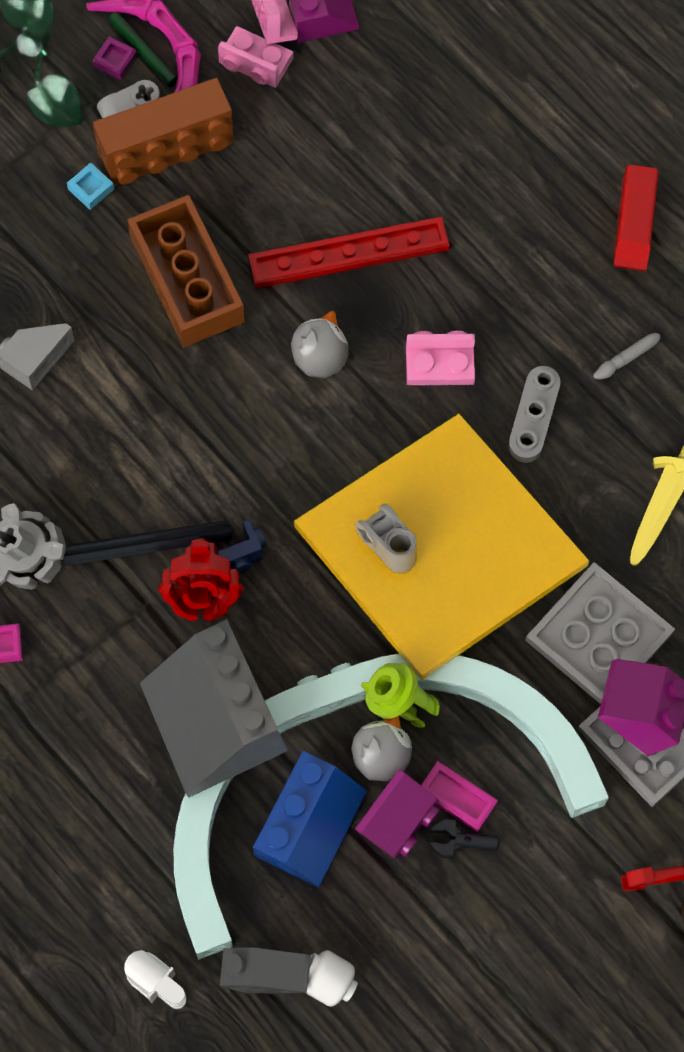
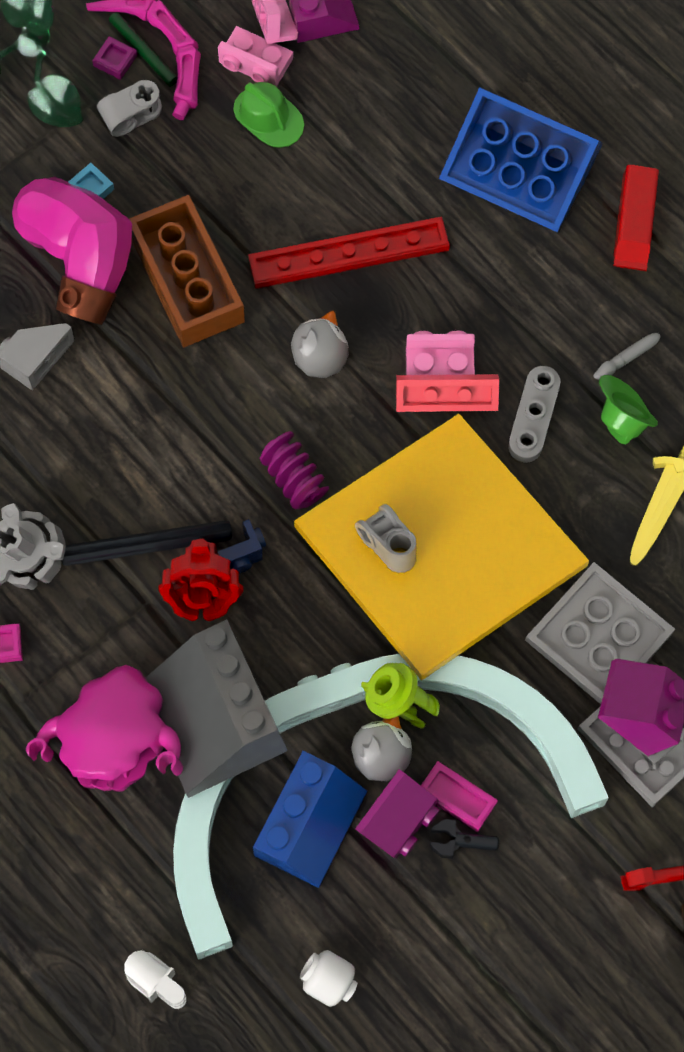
dark orange brick [93,78,234,186] -> none
dark grey slope [220,948,310,993] -> none
none -> dark pink piece [12,177,132,325]
none -> dark pink piece [26,665,183,792]
none -> bright green piece [233,82,304,148]
none -> magenta piece [260,431,329,510]
none -> coral plate [396,374,499,412]
none -> blue slope [439,87,603,232]
none -> bright green piece [599,375,658,444]

